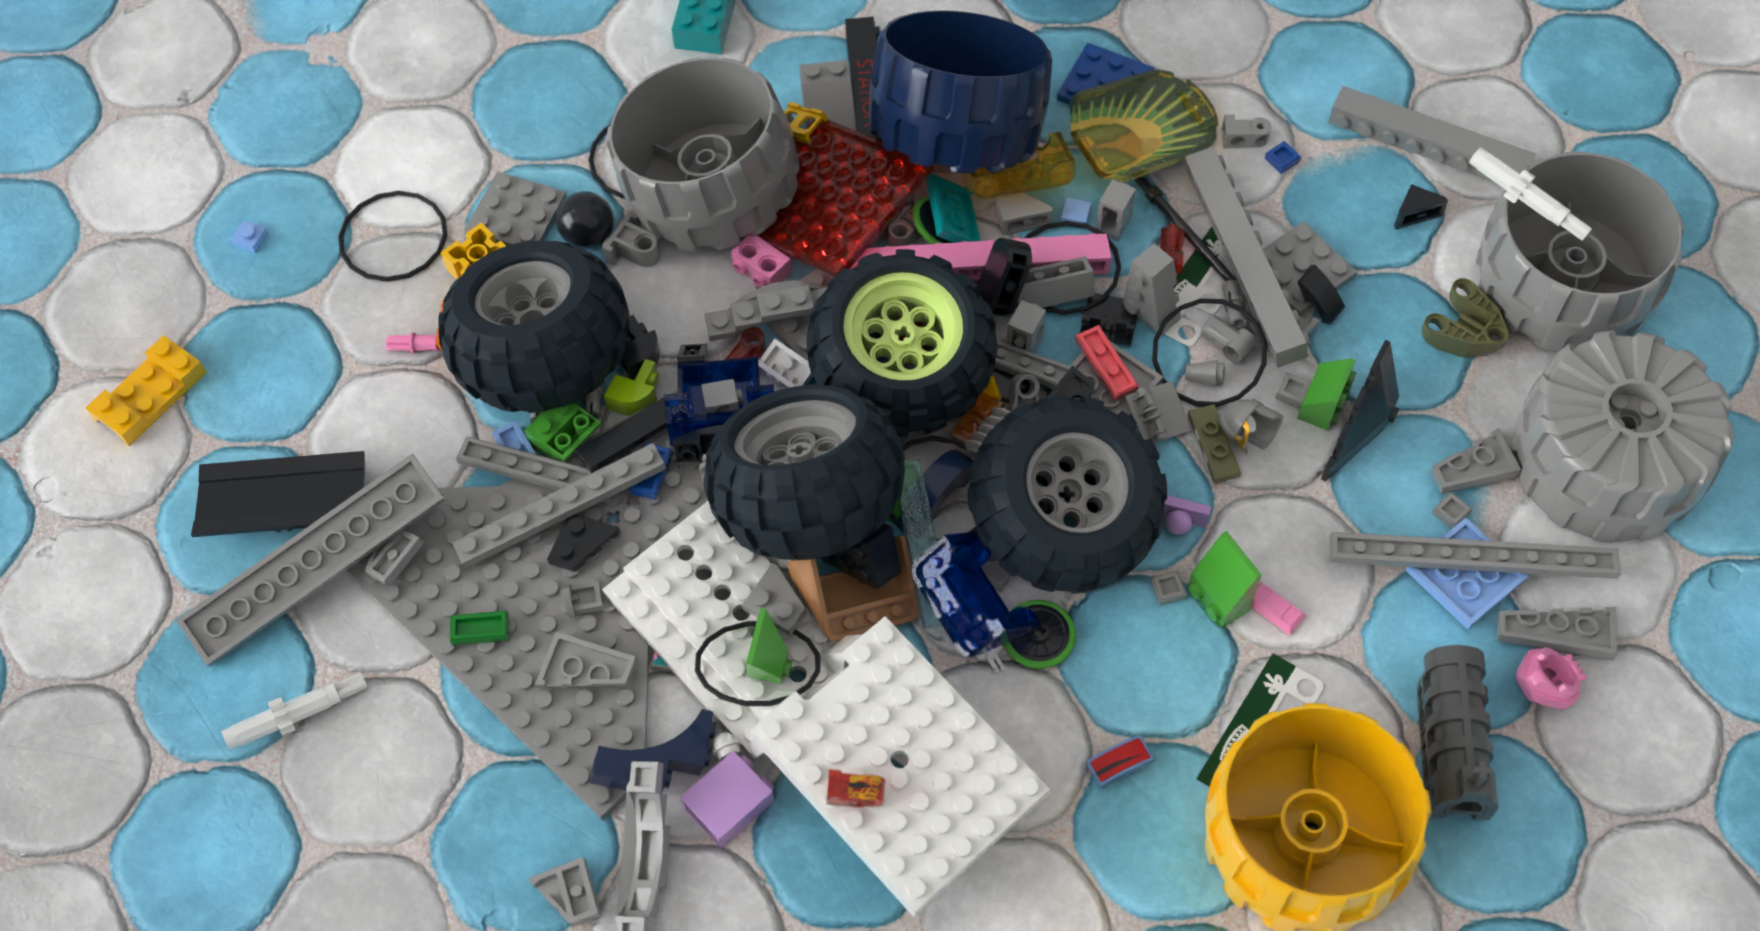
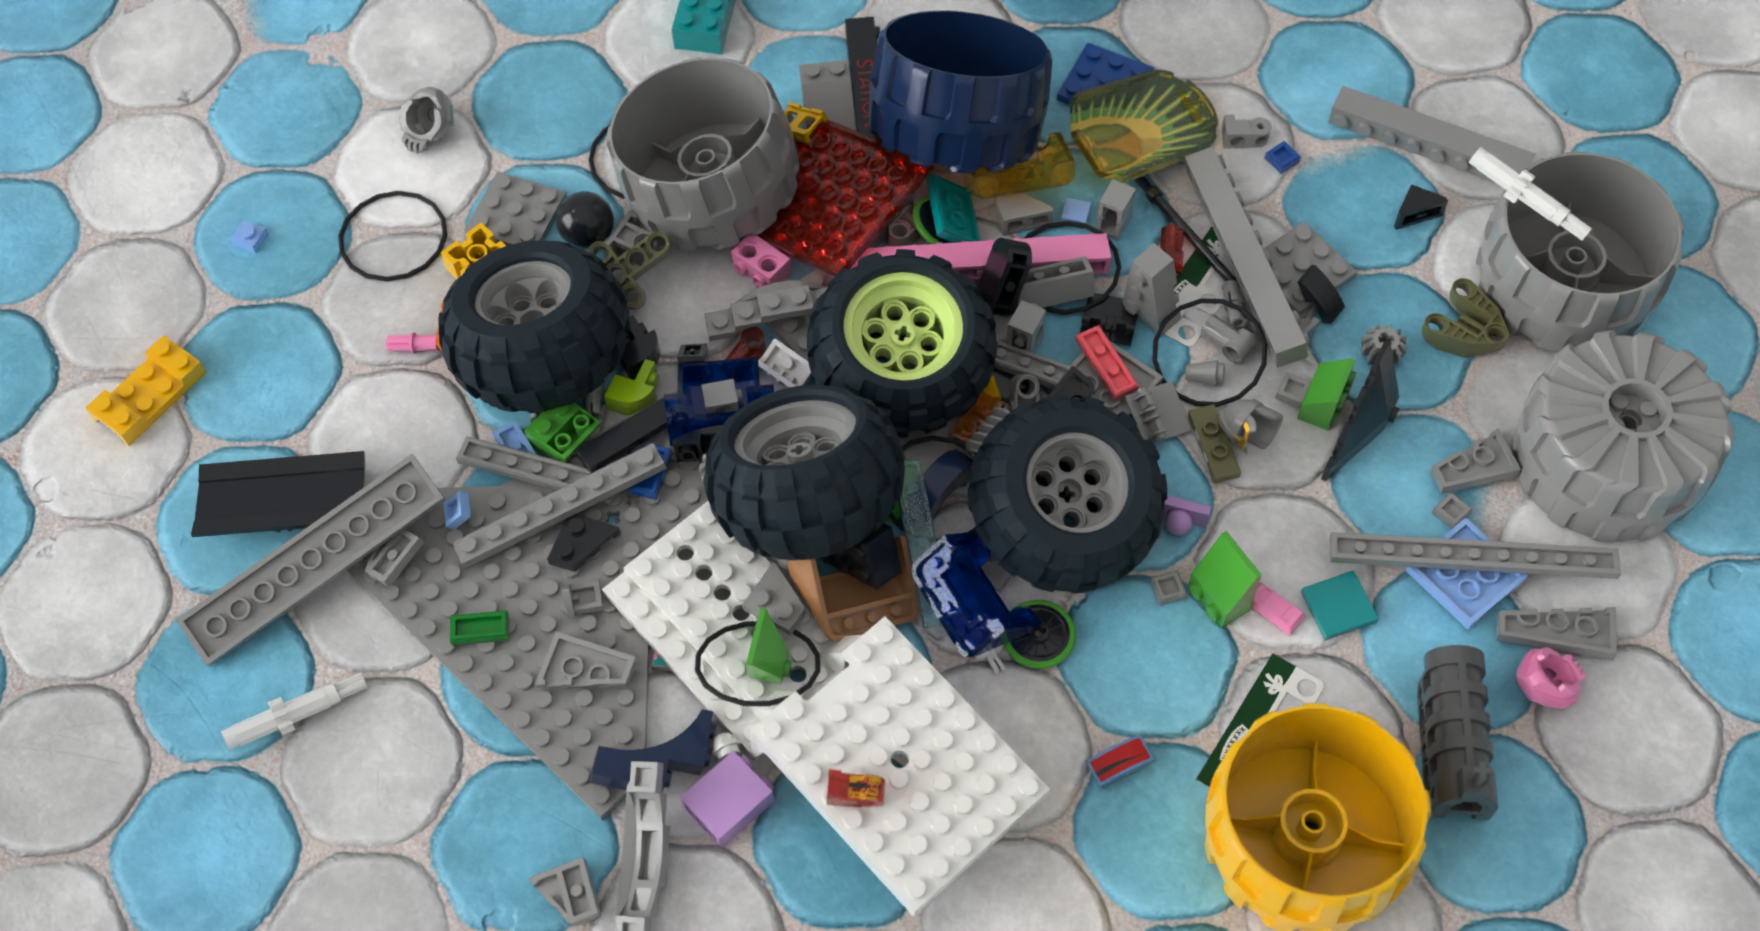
none -> light grey helmet [399,87,454,154]
none -> light blue plate [443,491,471,529]
none -> olive beam [588,232,673,310]
none -> teal tile [1301,570,1379,641]
none -> light grey gear [1361,323,1407,365]

